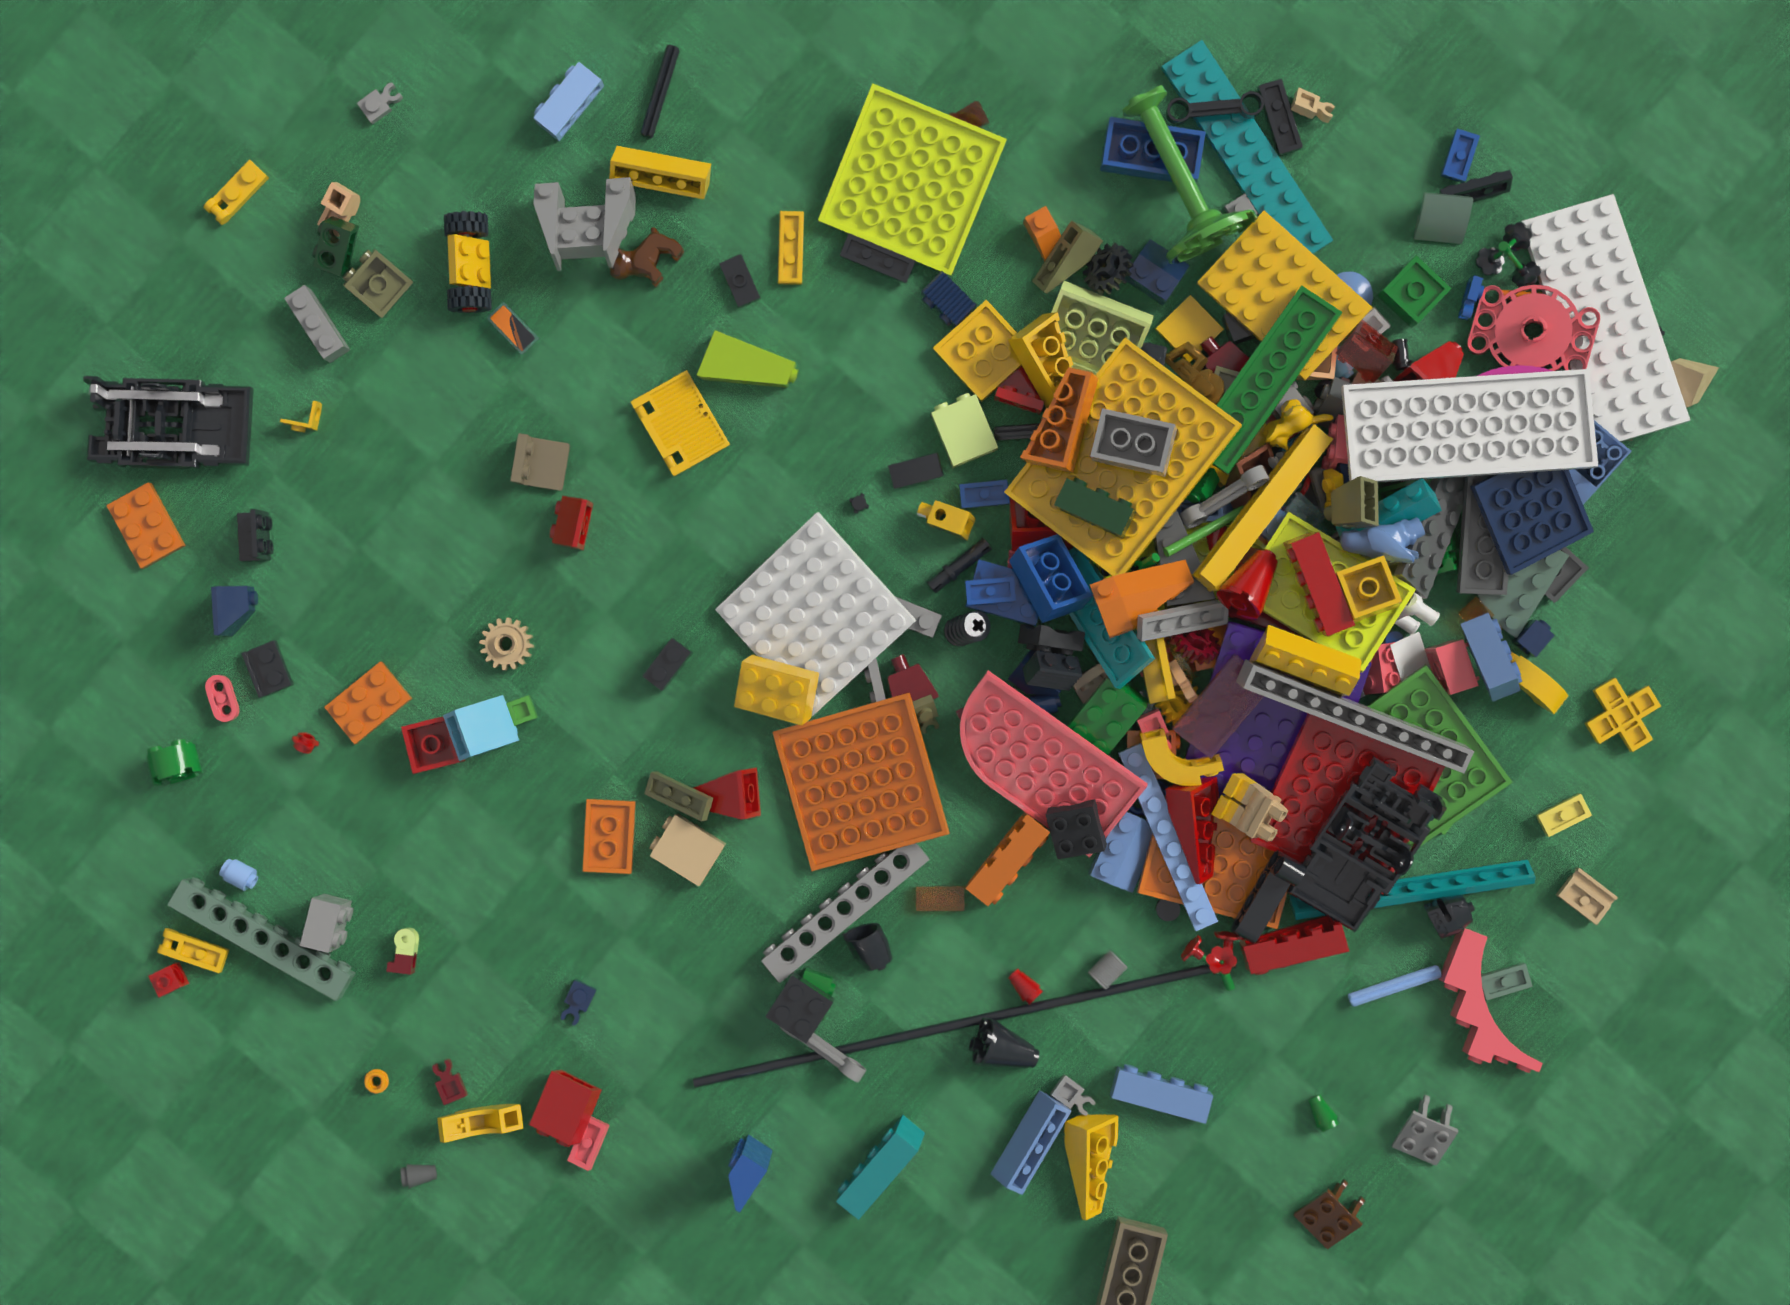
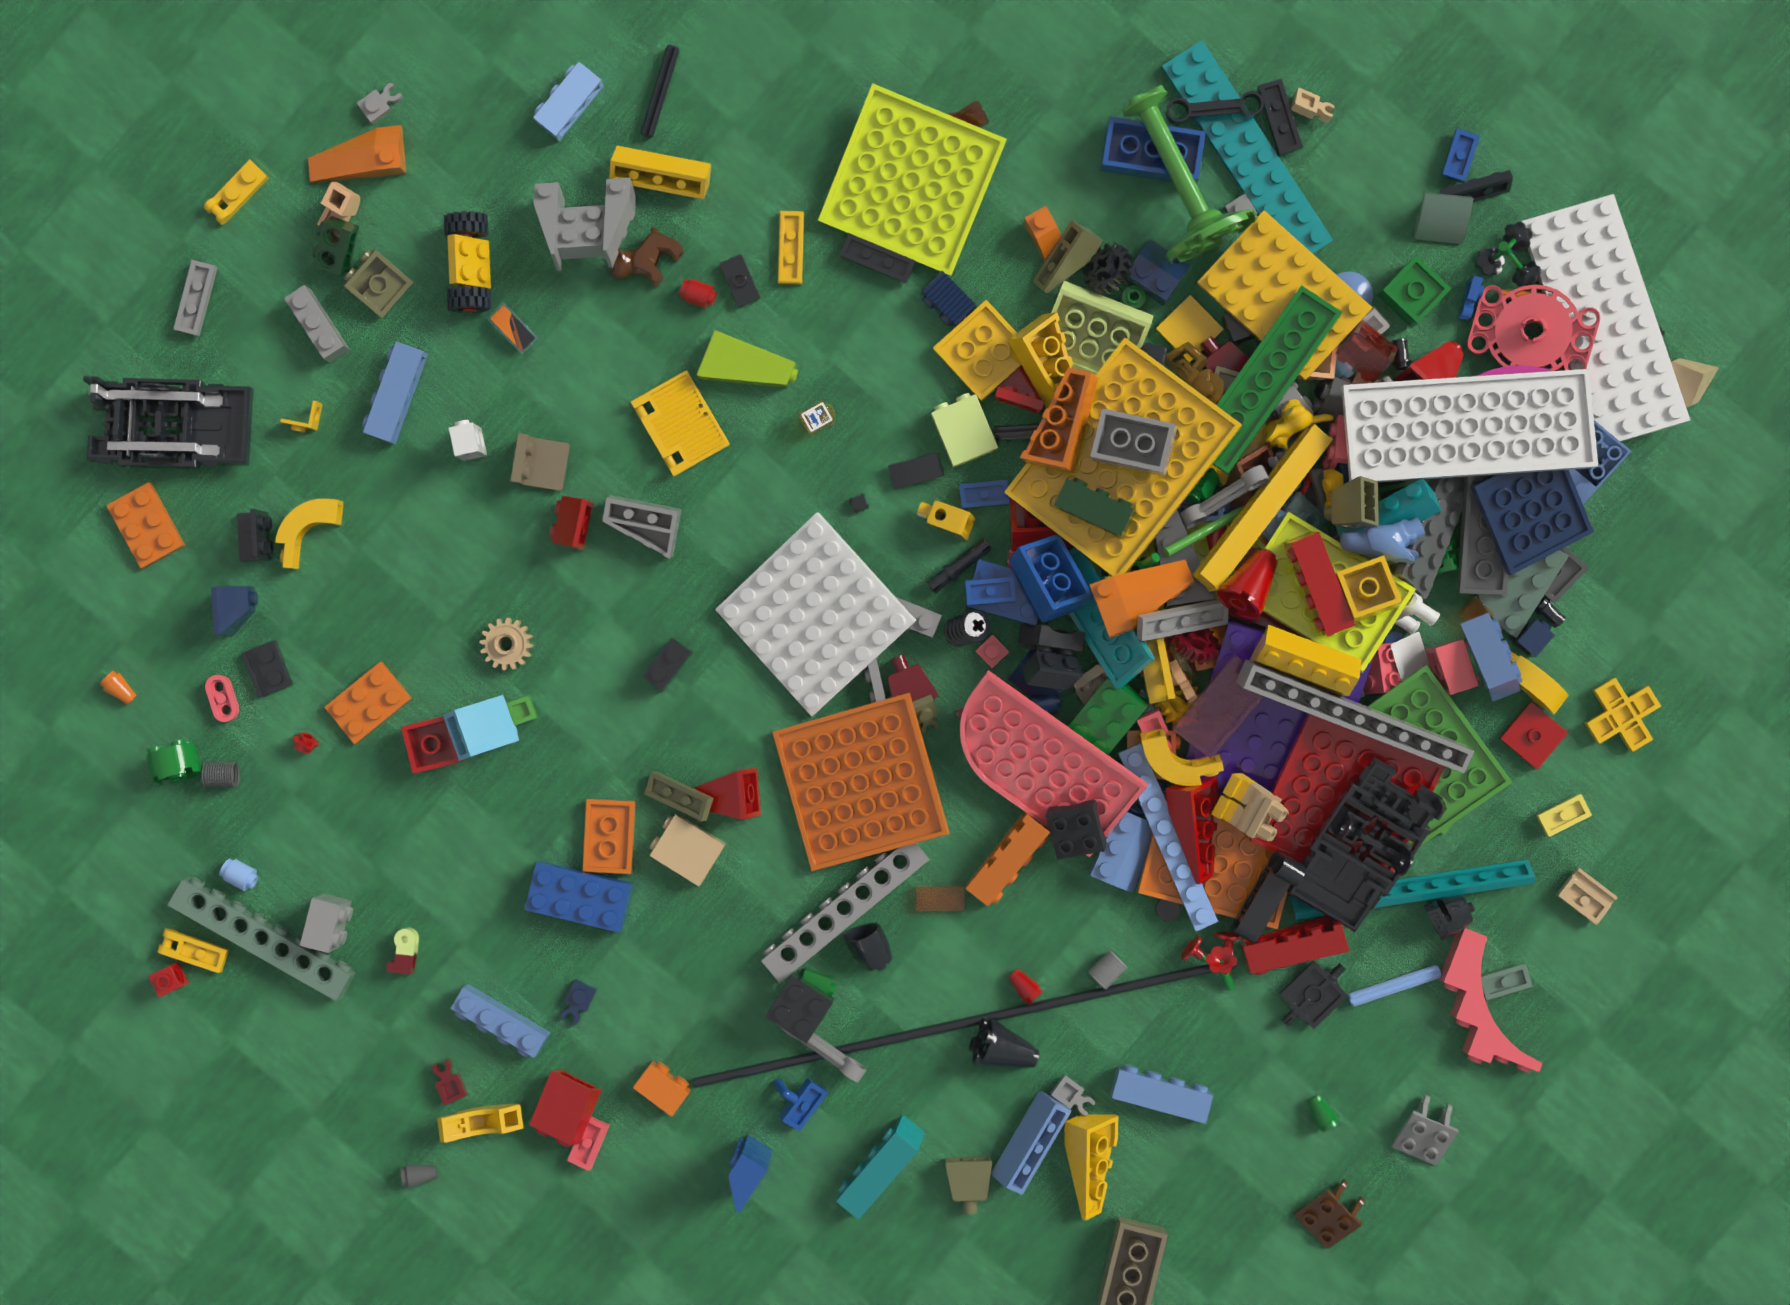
light orange plate [364,1069,389,1094] -> none
yellow brick [734,655,819,725] -> none
none -> orange cone [100,670,137,705]
none -> light grey plate [174,260,218,337]
none -> dark grey piece [201,762,239,788]
none -> yellow arch [275,499,343,570]
none -> orange wedge [308,125,406,183]
none -> medium blue brick [362,341,428,445]
none -> white brick [449,420,487,461]
none -> medium blue brick [450,984,551,1058]
none -> blue brick [525,860,634,932]
none -> light grey wedge [602,495,682,559]
none -> orange brick [633,1061,691,1117]
none -> red brick [679,279,717,309]
none -> blue plate [773,1078,828,1132]
none -> brick [798,400,837,438]
none -> olive torso [945,1156,992,1214]
none -> coral plate [975,635,1009,668]
none -> green plate [1121,285,1146,309]
none -> black plate [1278,960,1348,1029]
none -> red plate [1498,702,1568,770]
none -> black pin [1536,597,1566,628]

